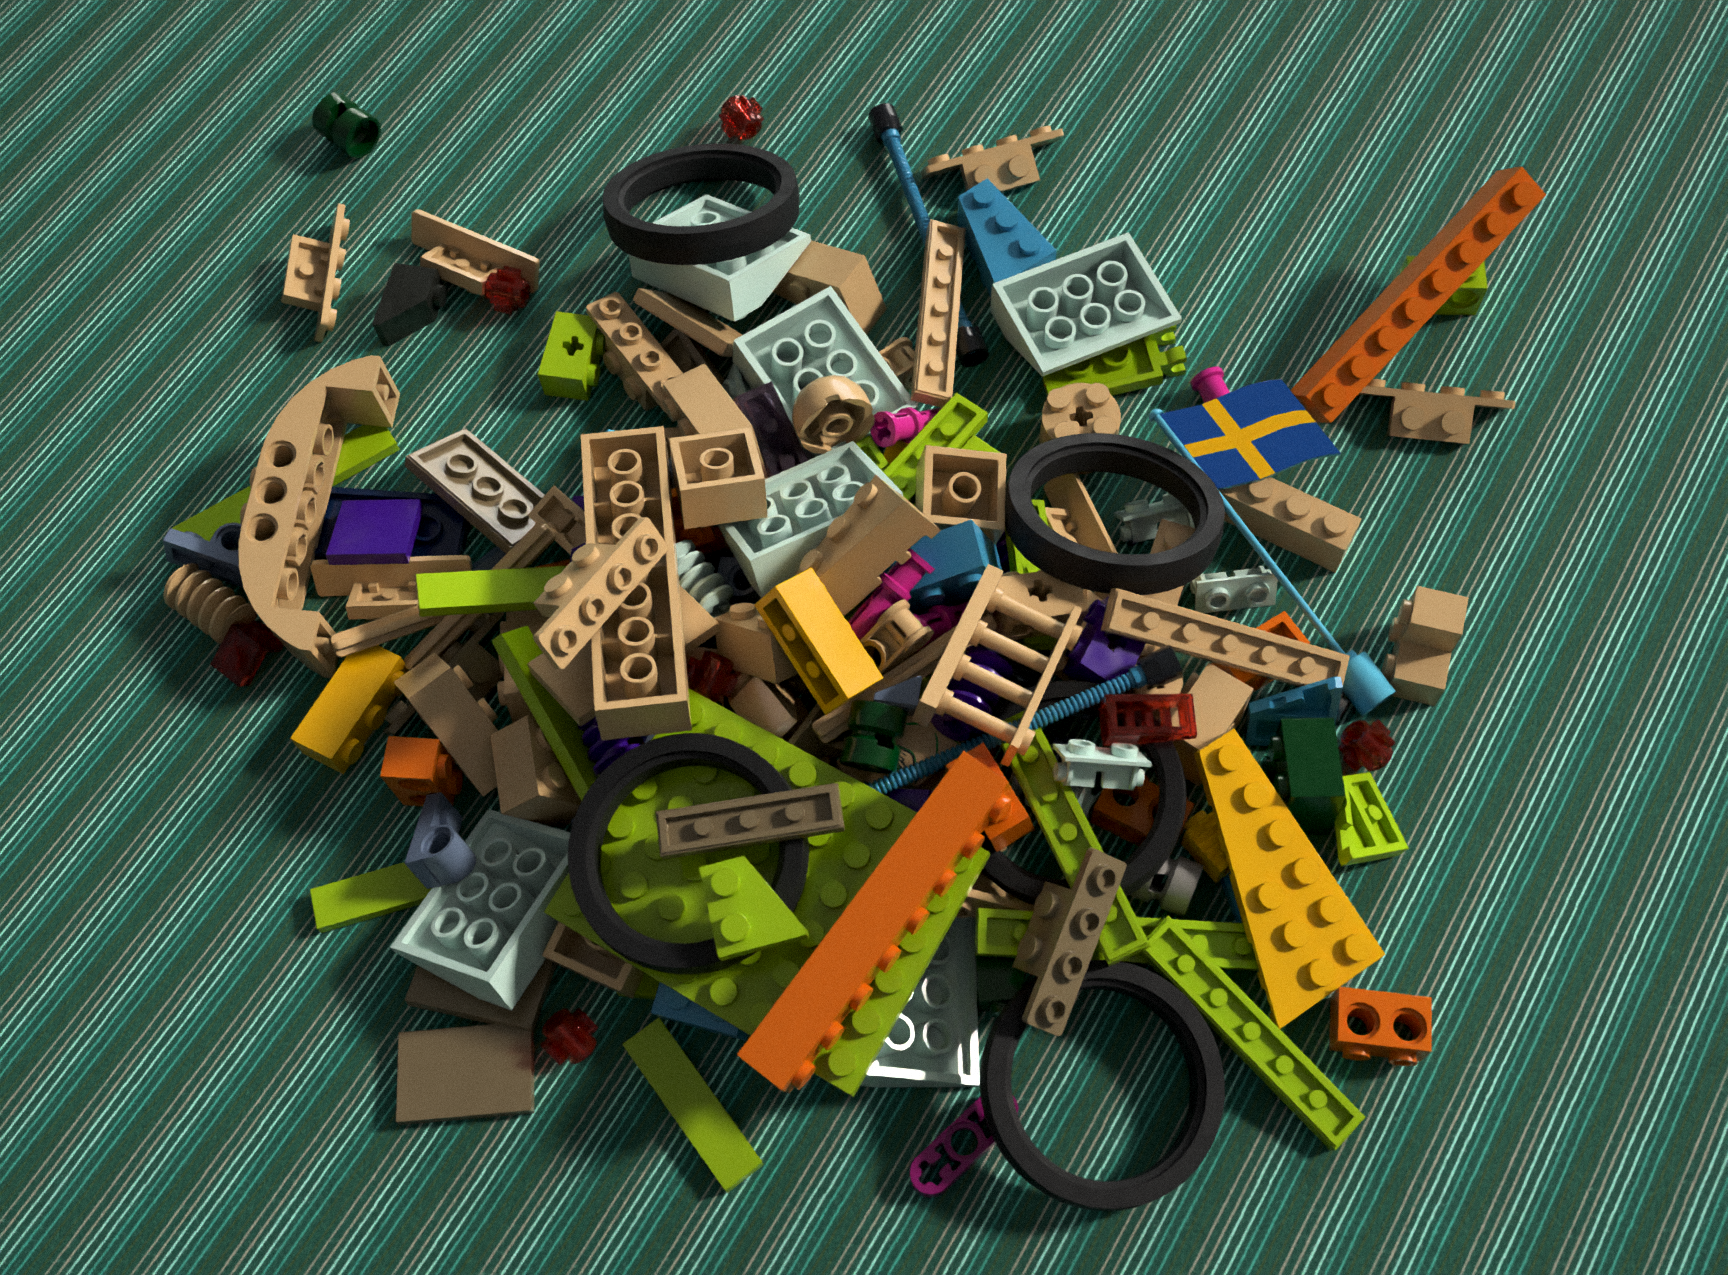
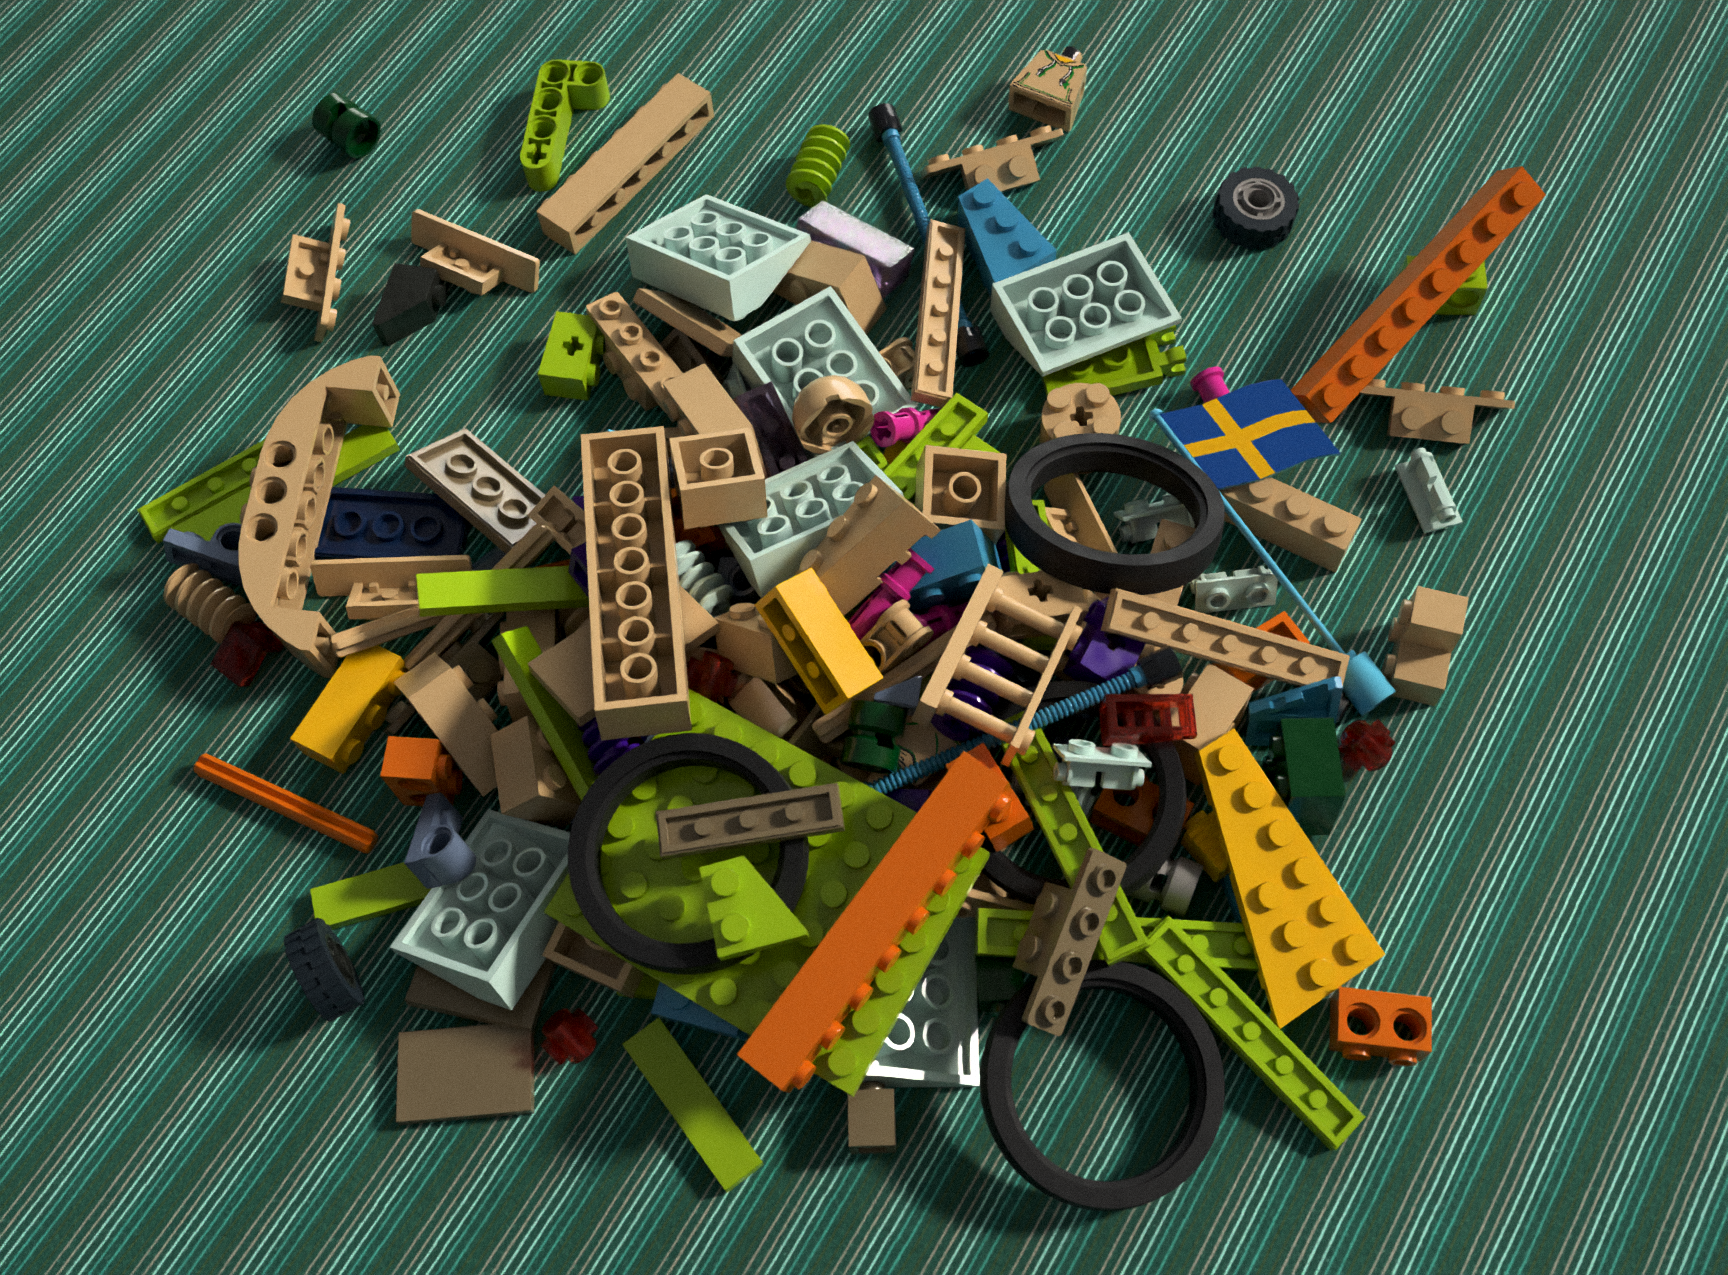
dark purple tile [326,499,423,565] -> none
clear red gear [484,266,531,315] -> none
tan bracket [533,517,668,669] -> none
black tyre [603,144,799,265] -> none
clear red gear [719,94,764,141] -> none
magenta beam [910,1095,1018,1198] -> none
lime wing [1335,772,1409,866] -> none
none -> lime tile [137,439,265,544]
none -> orange axle [193,753,378,853]
none -> black wheel [283,918,365,1022]
none -> lime beam [520,60,610,192]
none -> tan brick [536,73,714,255]
none -> lime piece [786,124,850,209]
none -> brick [796,200,915,298]
none -> dark tan brick [848,1082,896,1154]
none -> tan torso [1008,46,1087,132]
none -> black wheel [1212,166,1300,250]
none -> light aqua hinge [1395,448,1463,534]

